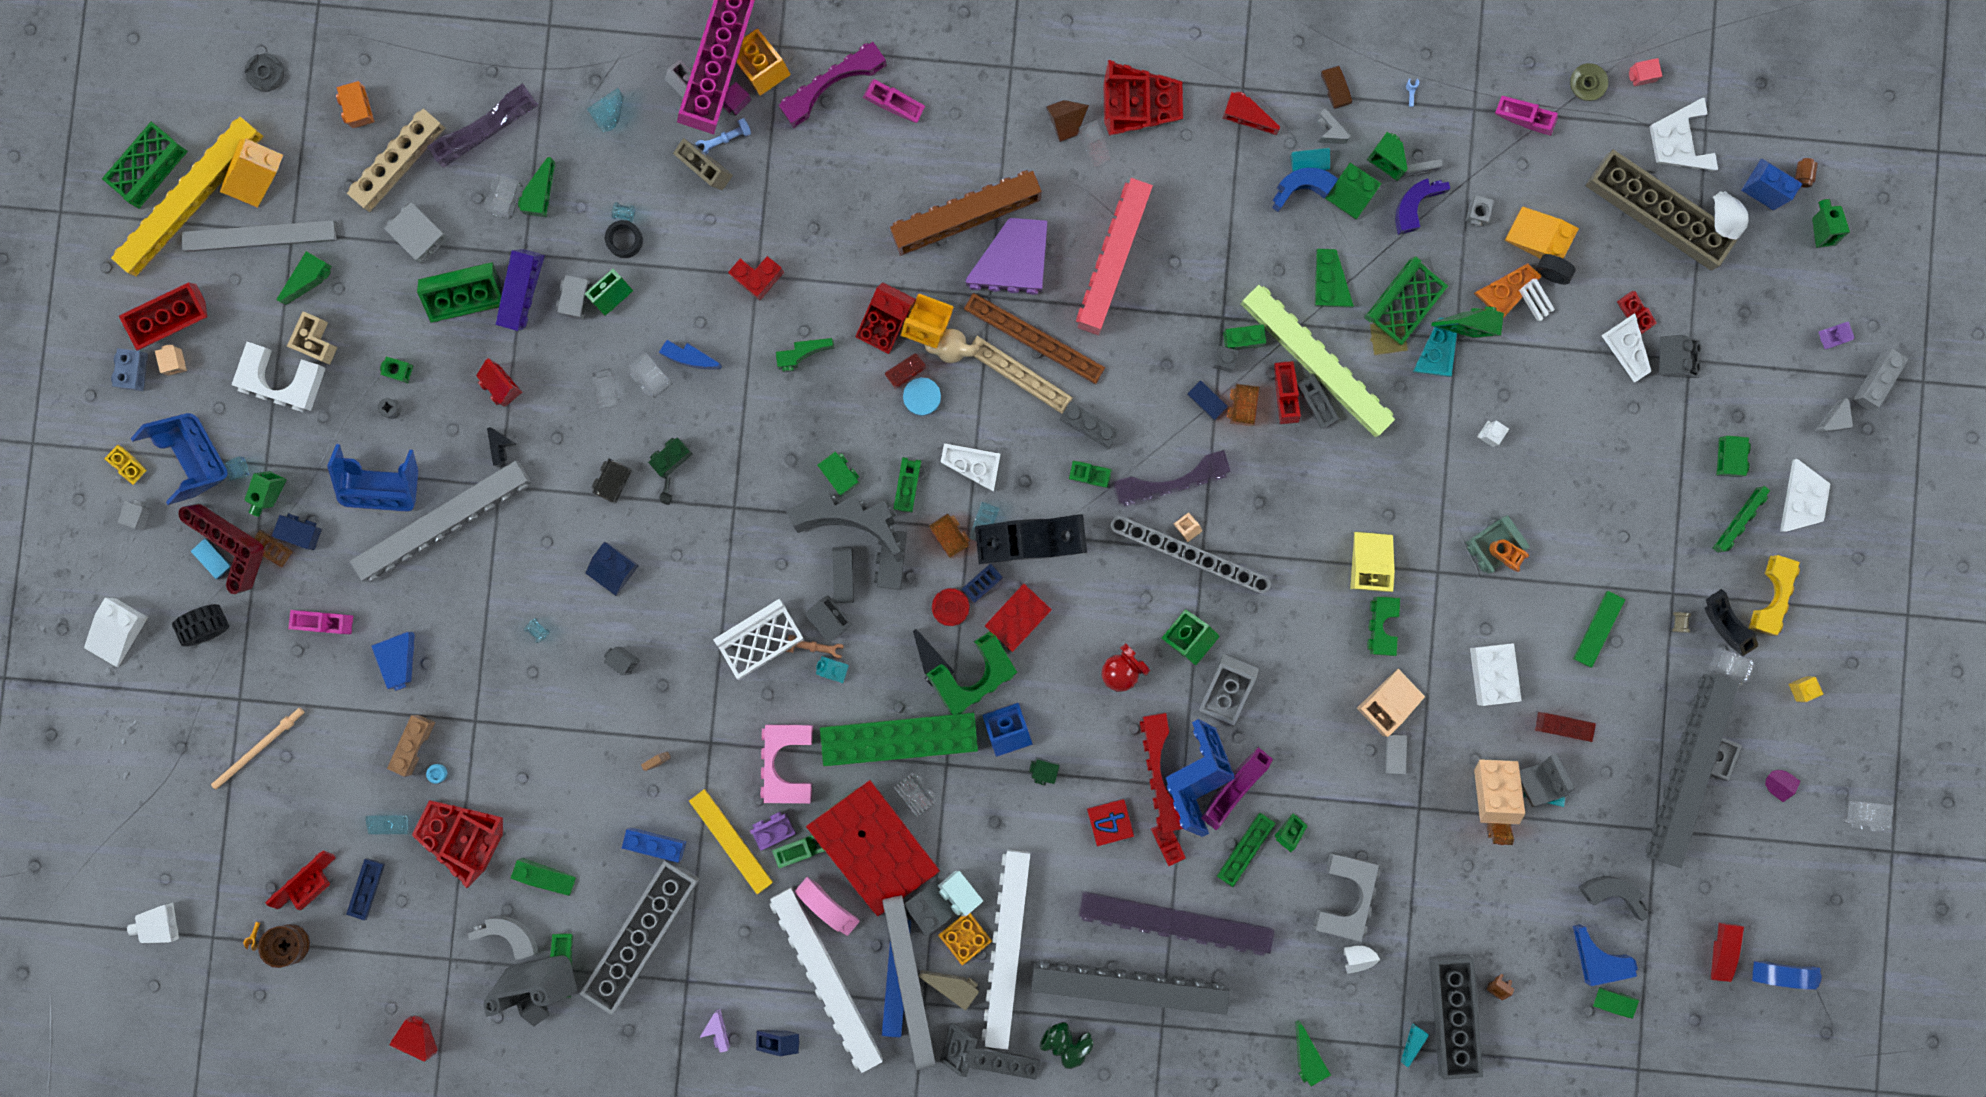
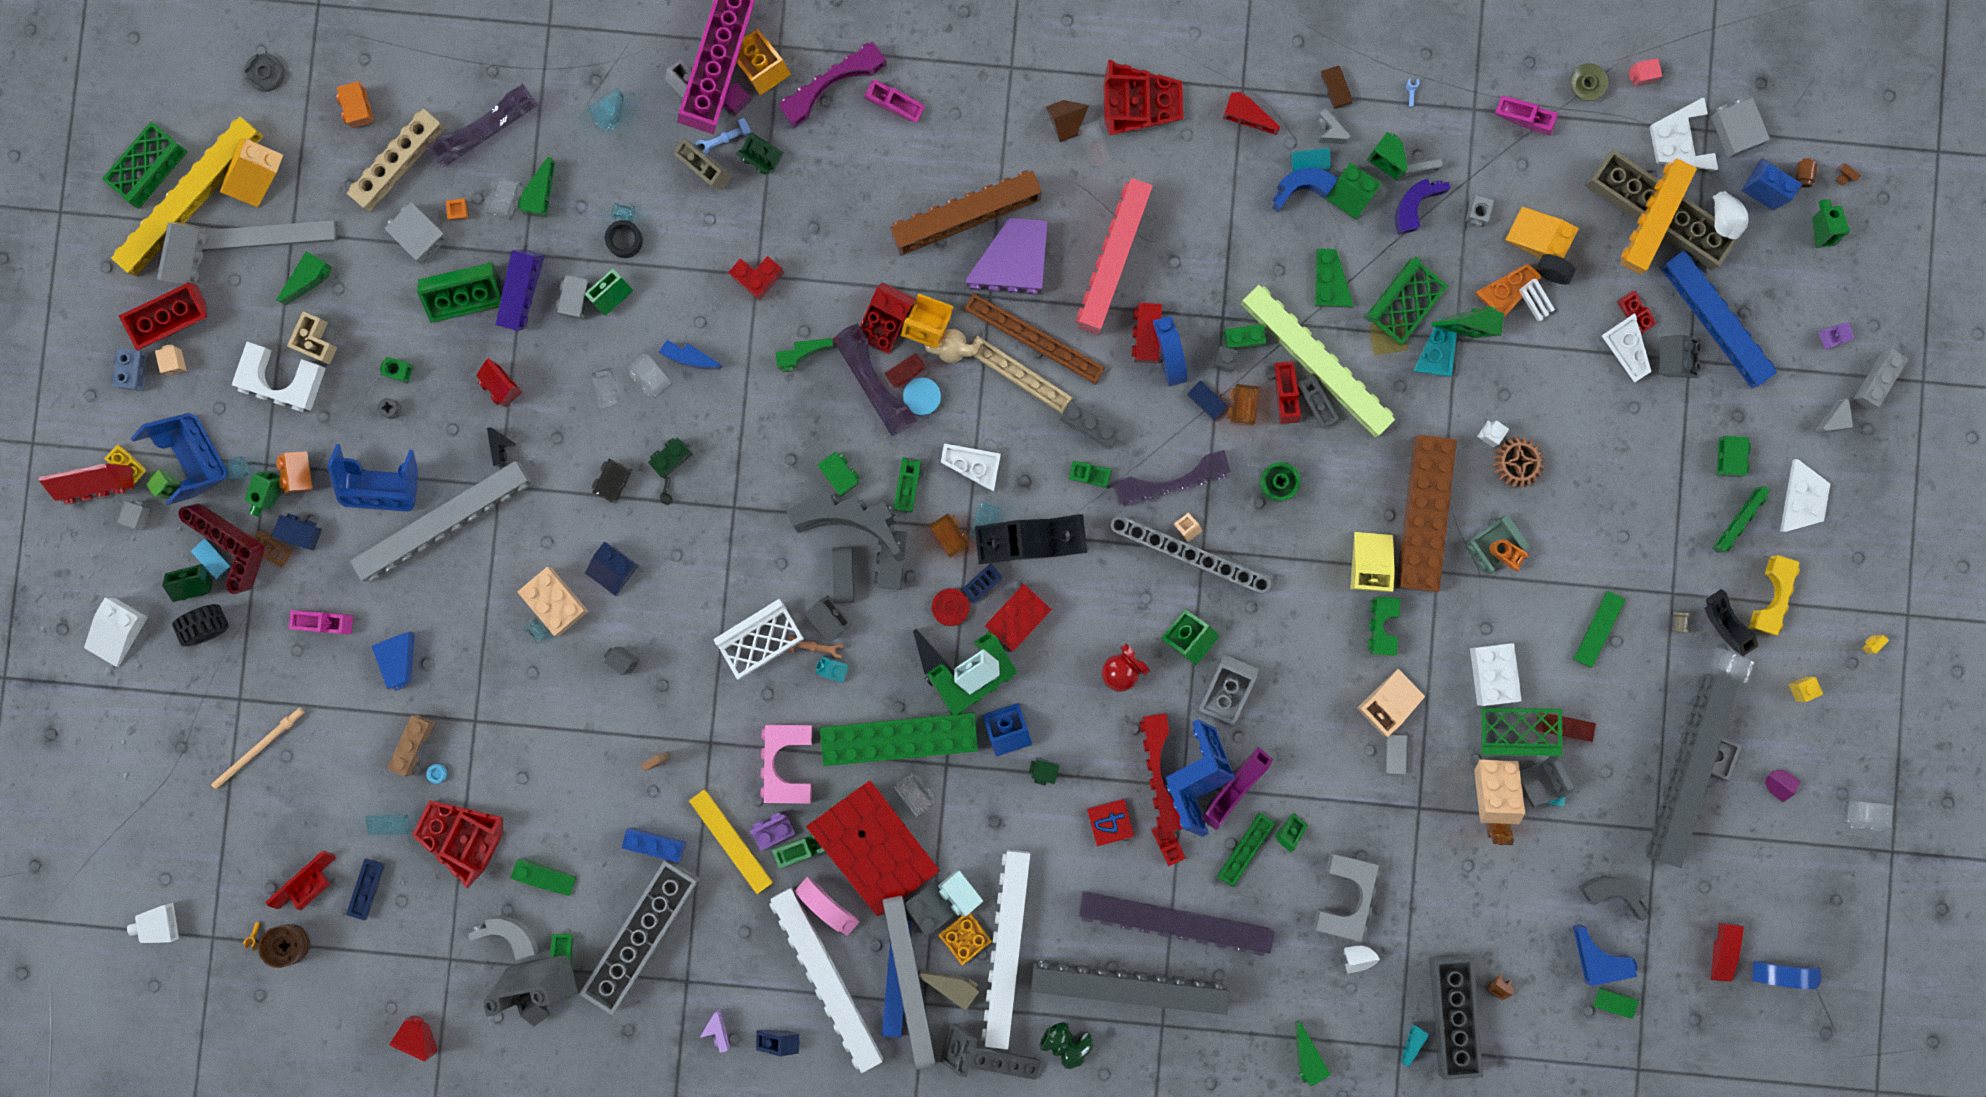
none -> red slope [38,463,134,504]
none -> bright green slope [146,469,181,499]
none -> light grey slope [157,223,207,284]
none -> dark green brick [162,564,213,602]
none -> orange brick [276,451,313,494]
none -> orange plate [446,198,469,221]
none -> light nougat brick [518,567,589,636]
none -> dark green bracket [736,132,784,174]
none -> clear purple arch [833,324,917,436]
none -> light aqua brick [954,649,999,694]
none -> red brick [1131,302,1162,364]
none -> blue arch [1153,316,1187,387]
none -> green brick [1259,462,1301,502]
none -> dark orange brick [1396,435,1457,593]
none -> green fence [1481,708,1563,756]
none -> nougat gear [1492,437,1546,488]
none -> light orange brick [1620,158,1697,275]
none -> blue brick [1659,250,1777,389]
none -> light grey brick [1711,98,1770,158]
none -> dark orange tile [1835,163,1861,186]
none -> yellow plate [1862,635,1889,654]

